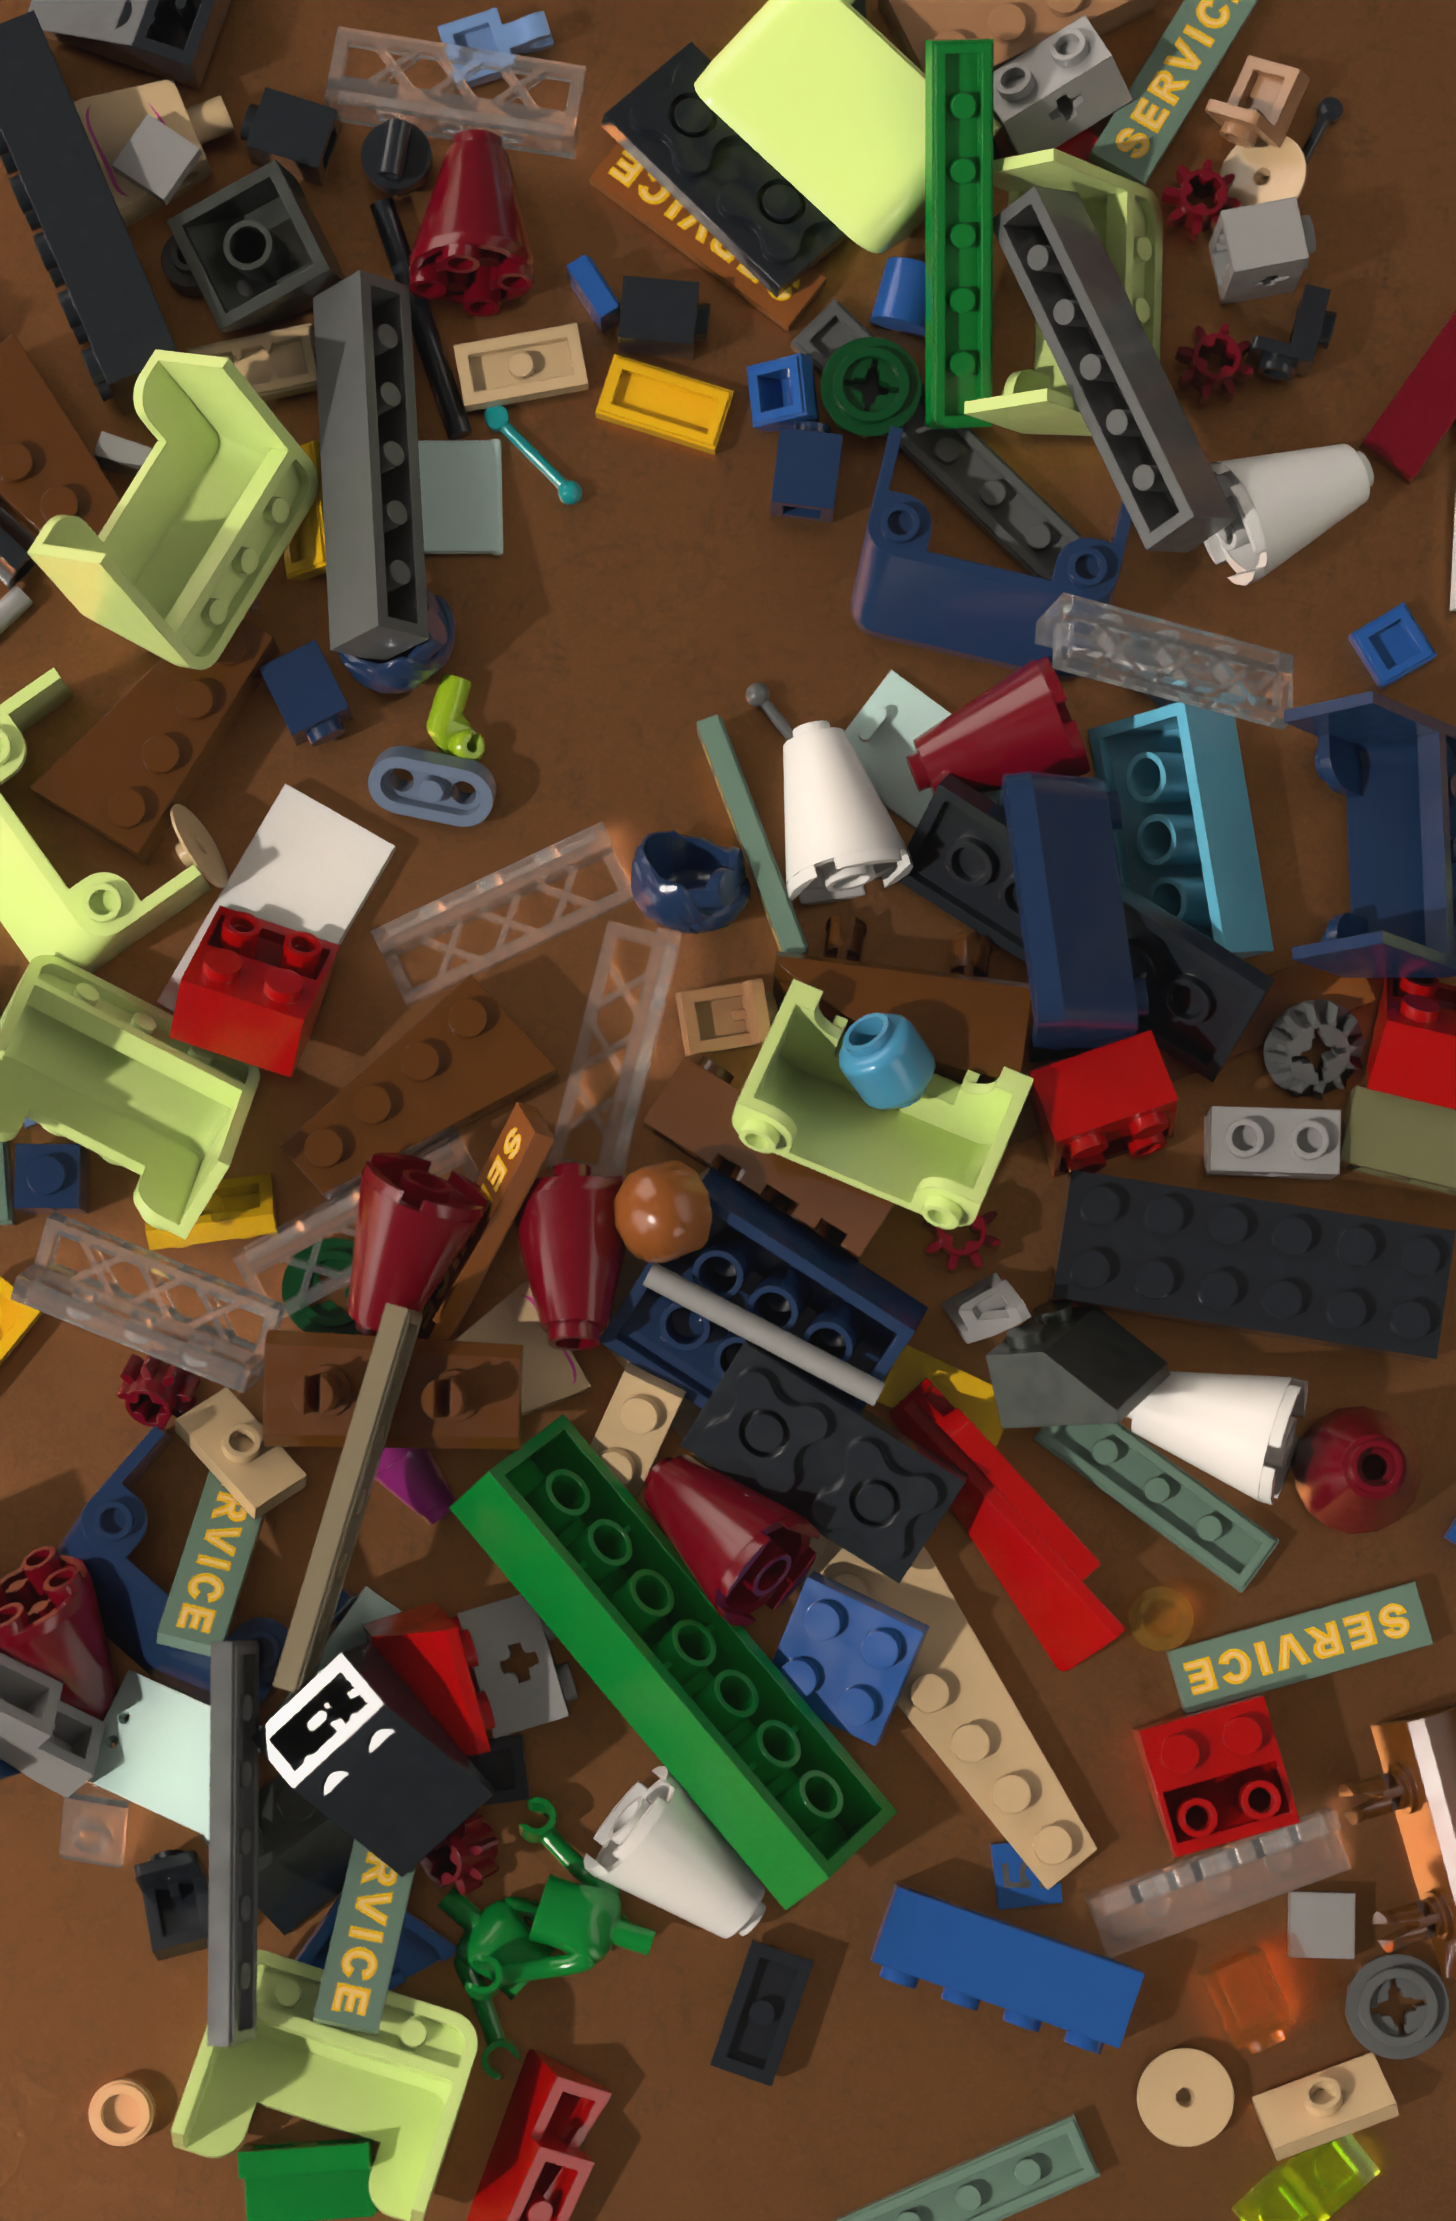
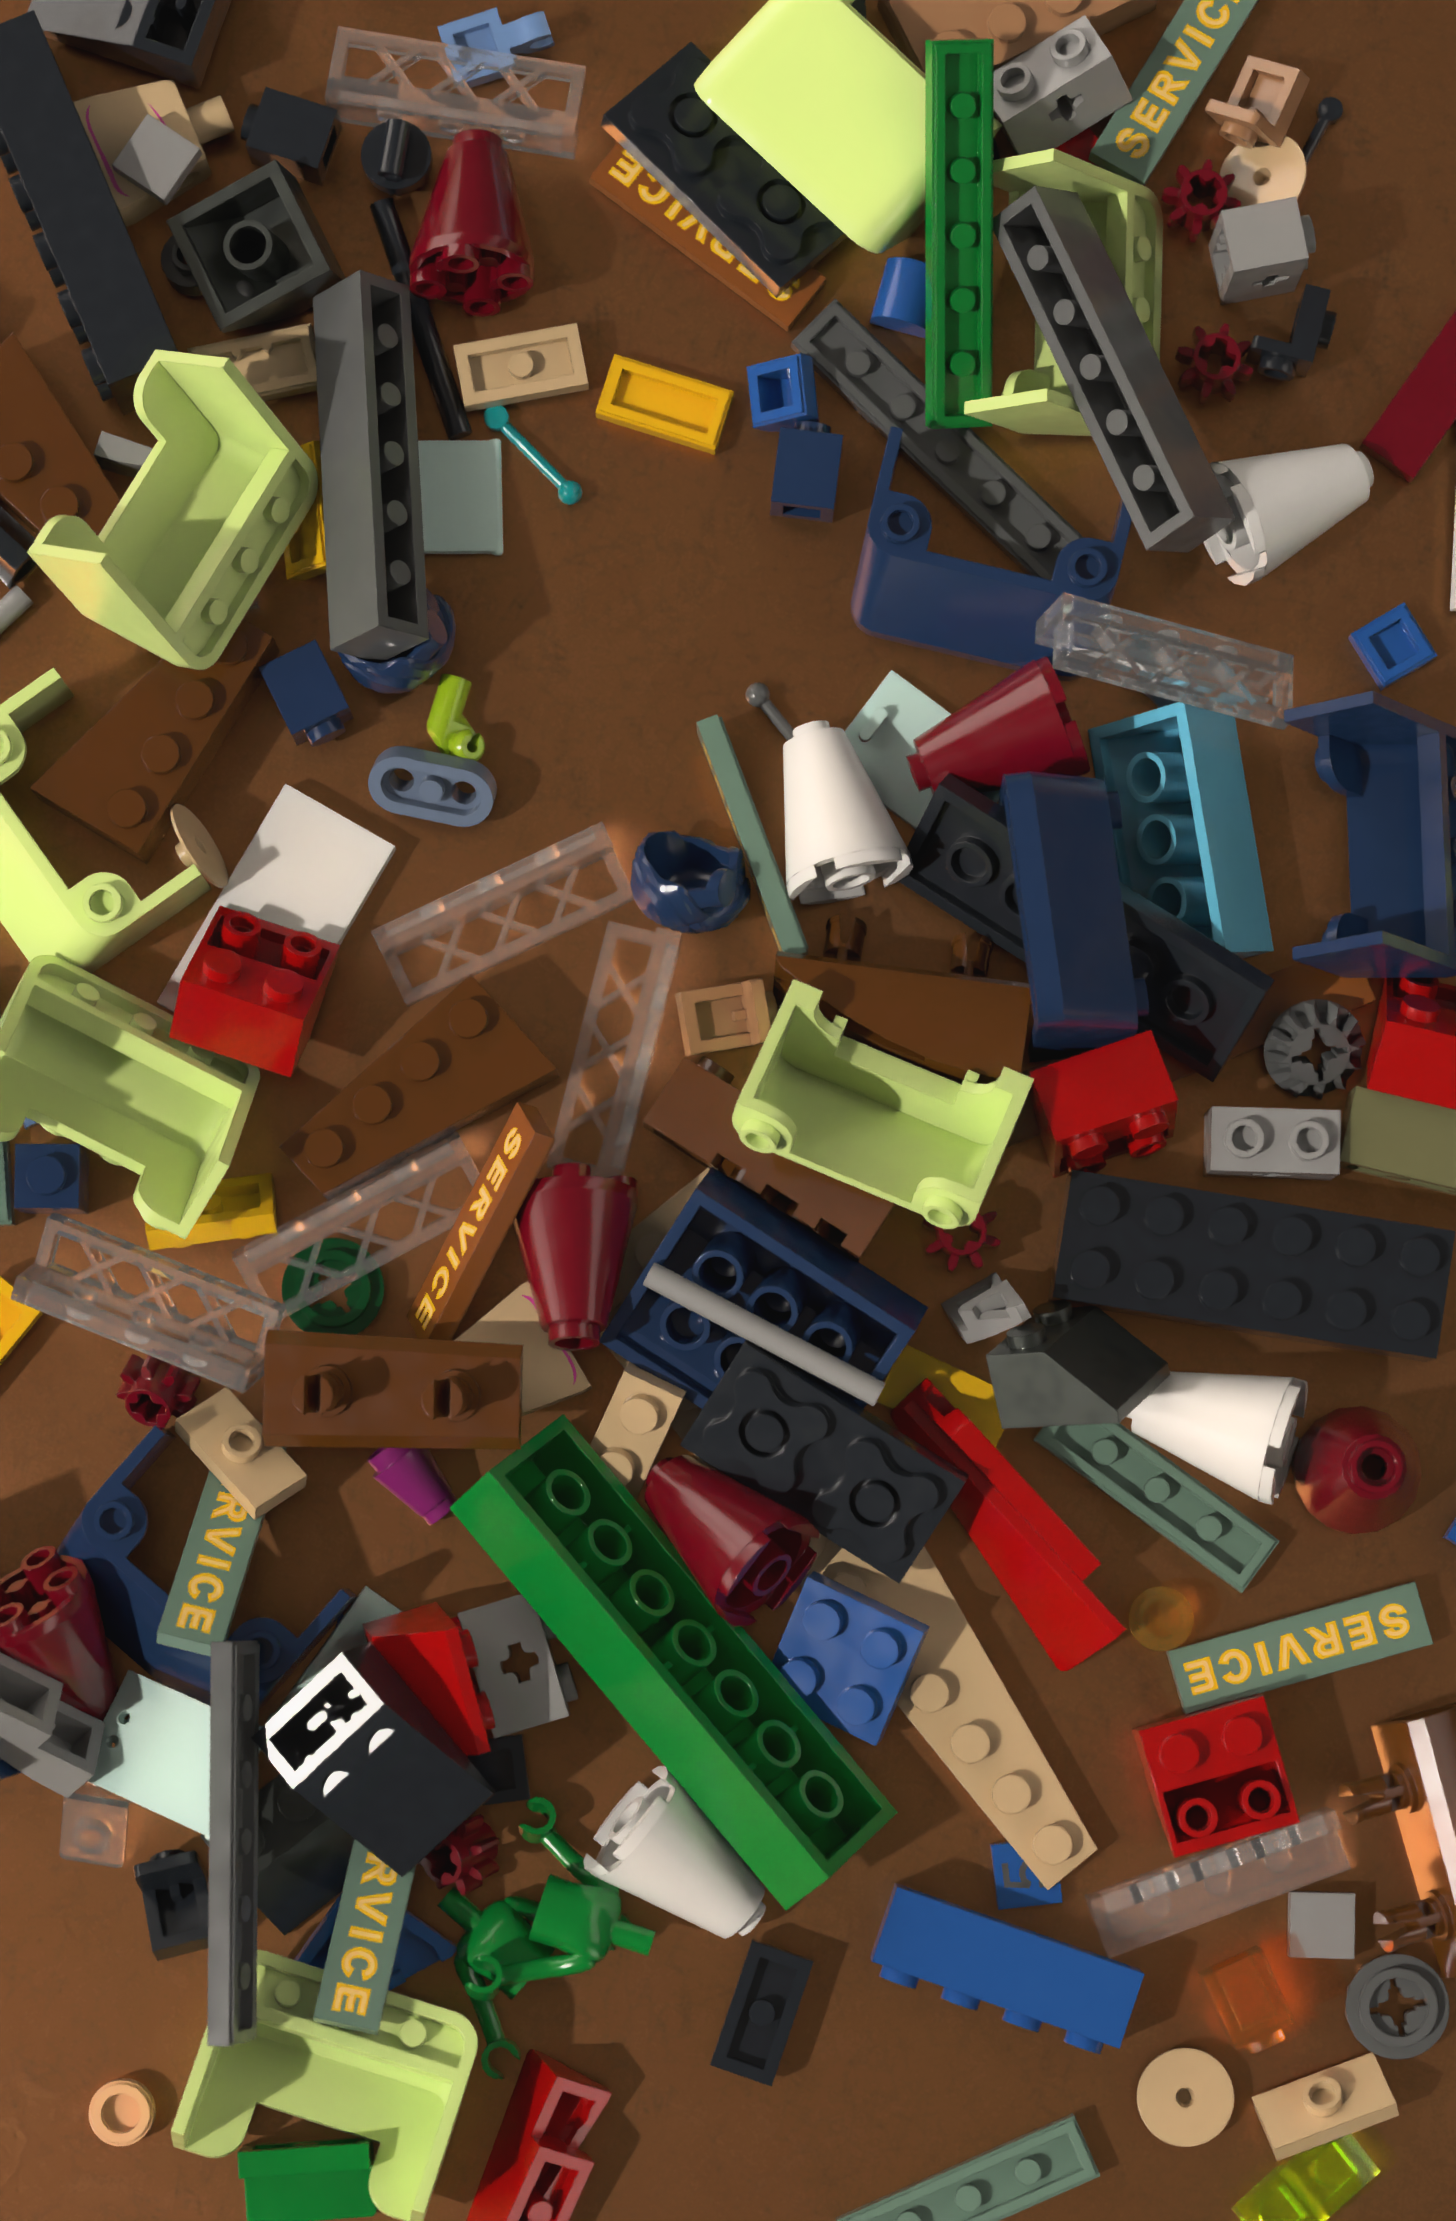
dark tan tile [273,1303,423,1693] -> none
dark red cone [347,1152,489,1336] -> none
blue tile [566,254,620,334] -> none
dark orange hair [614,1160,712,1263] -> none
black brick [618,276,711,360] -> none
dark green gear [820,337,922,439] -> none
dark azure head [839,1012,935,1110] -> none

